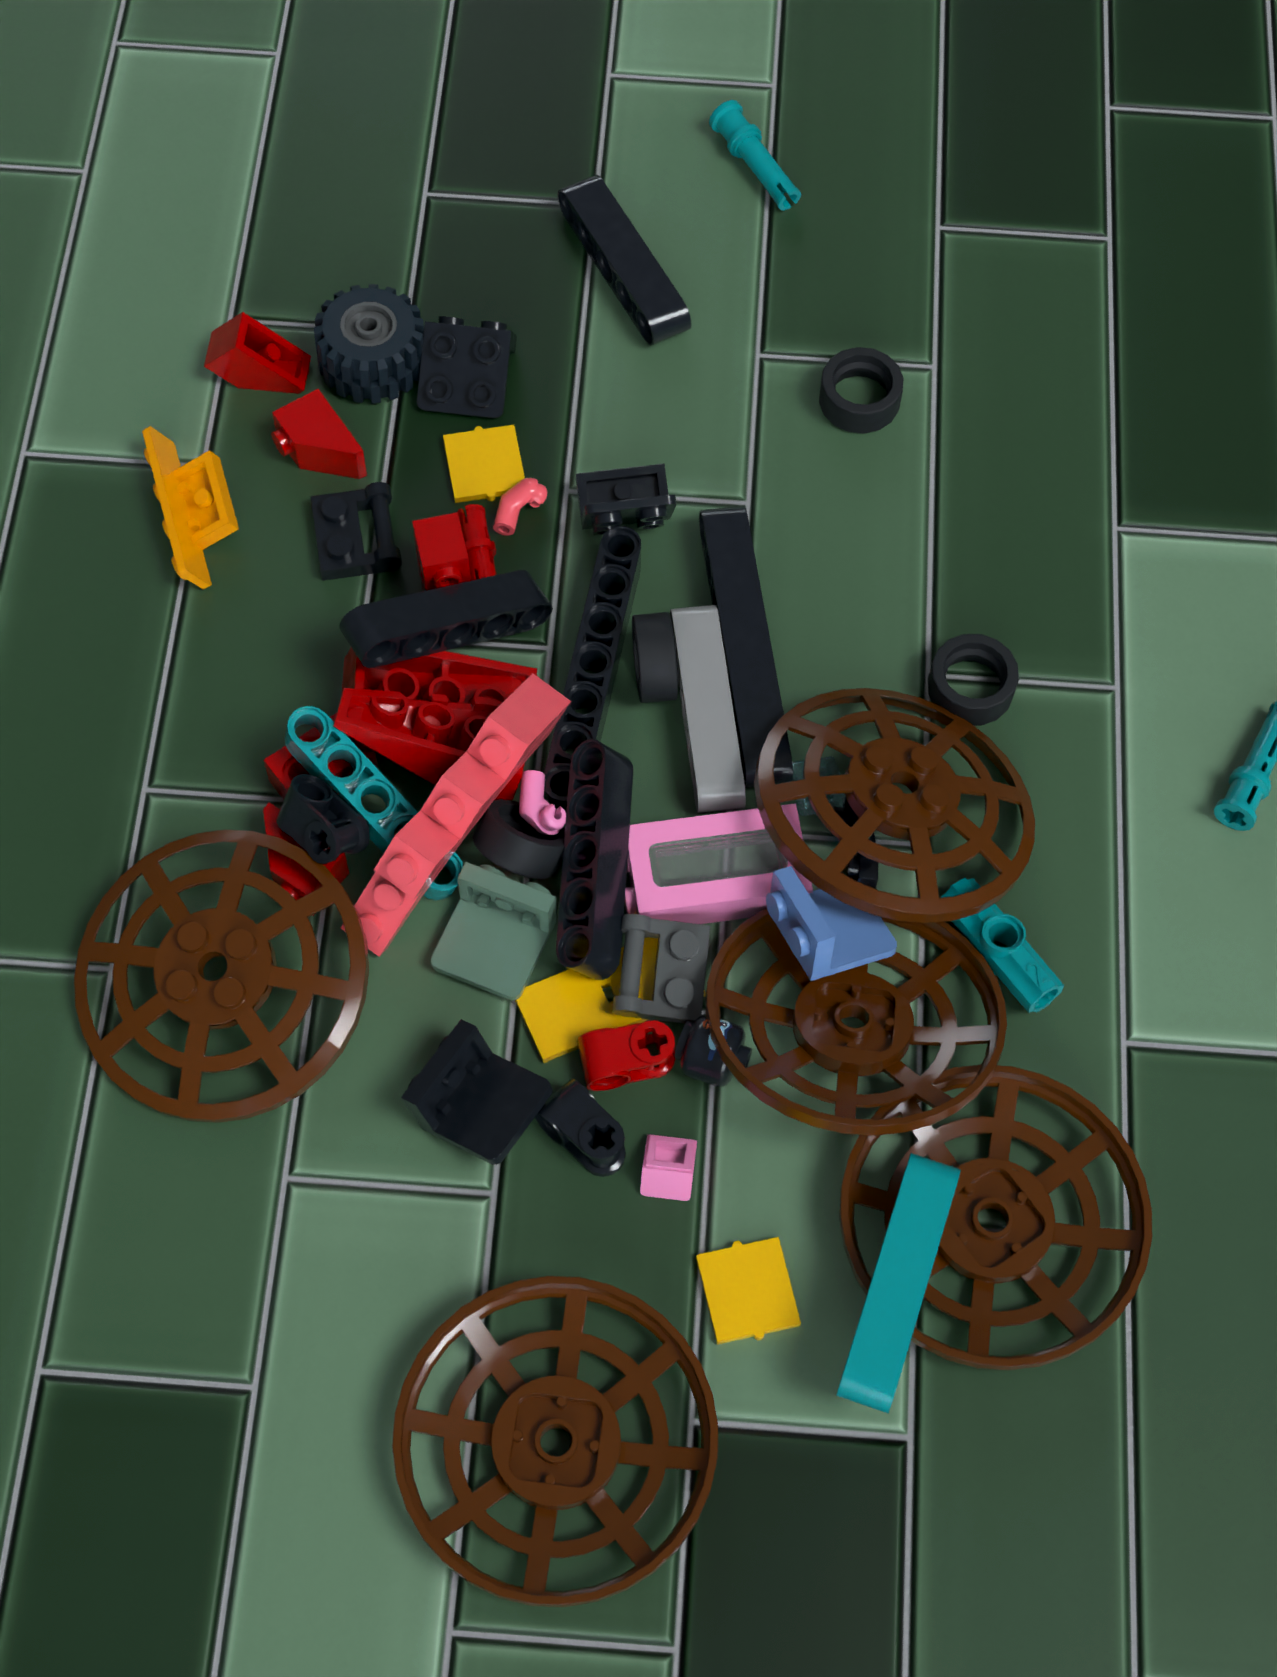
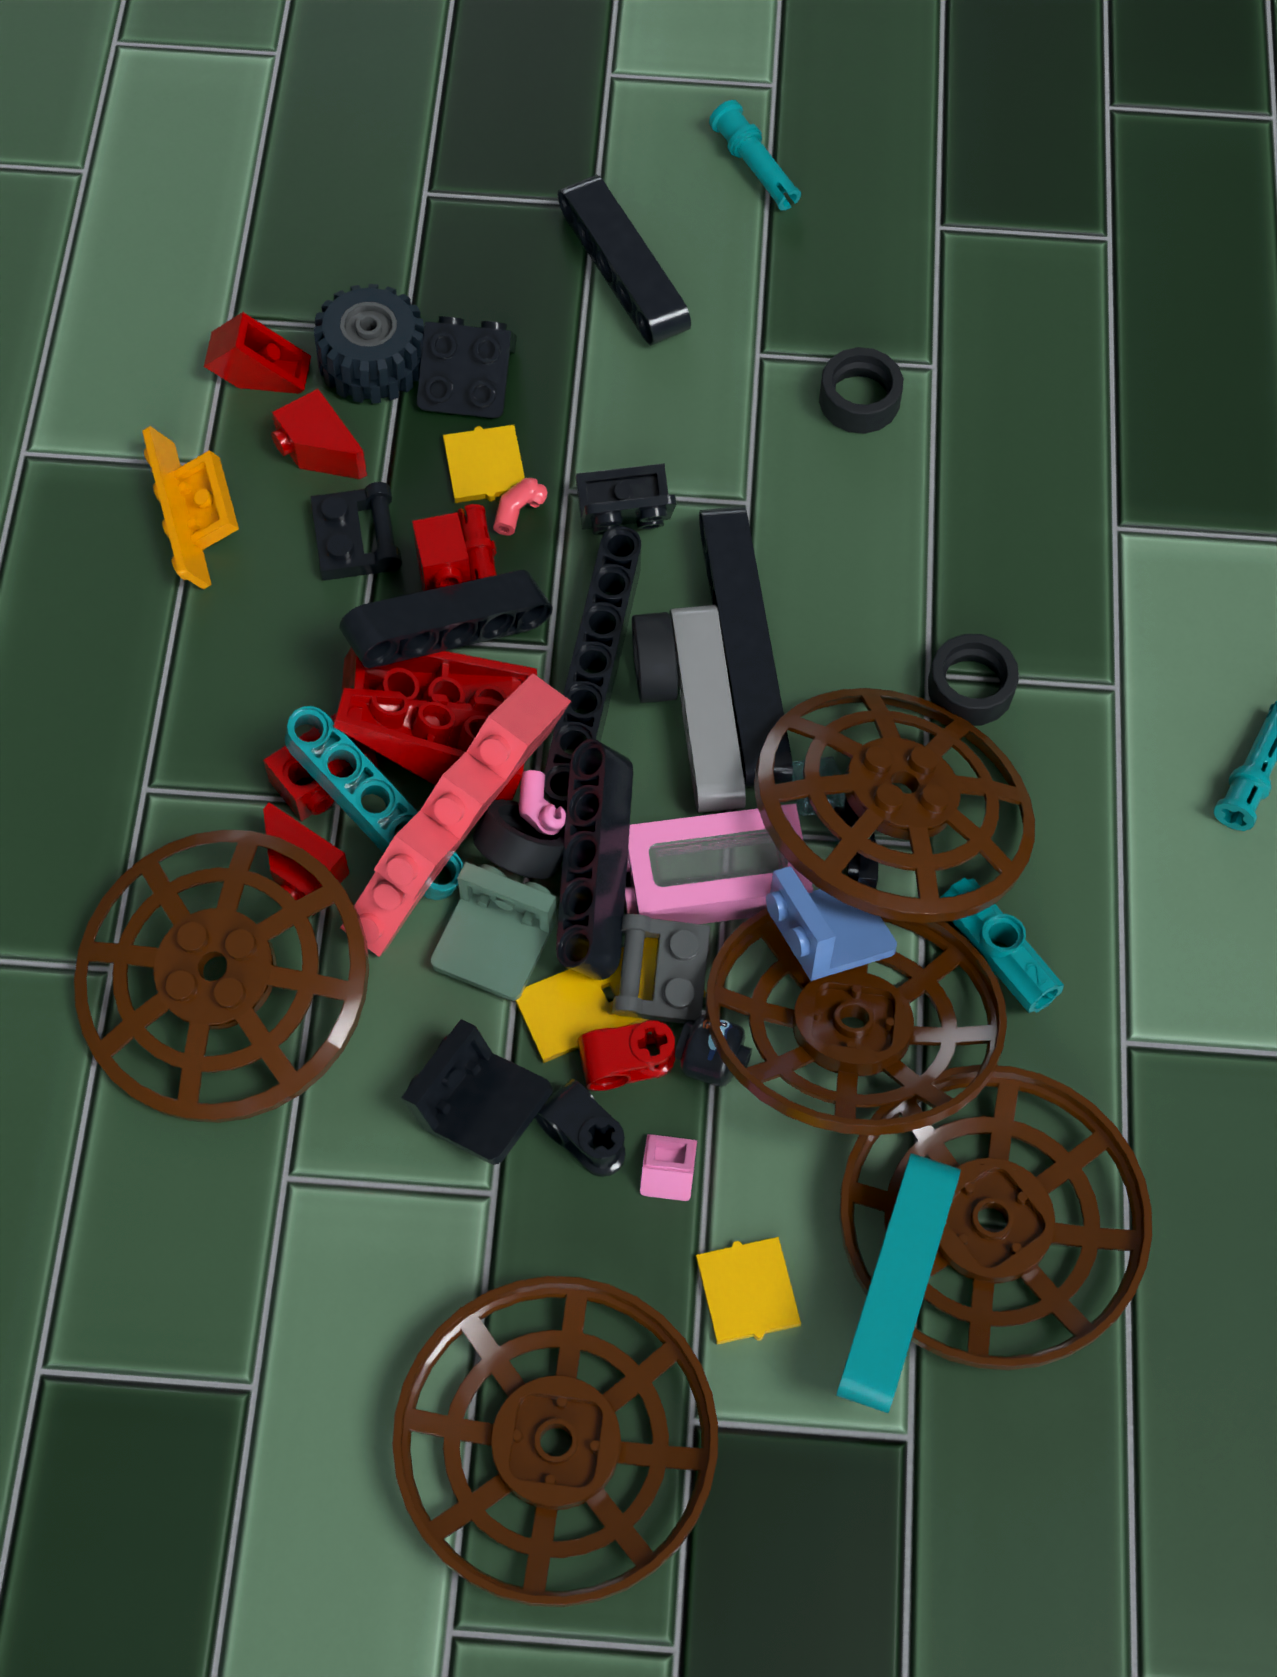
black piece [276,774,370,864] -> none

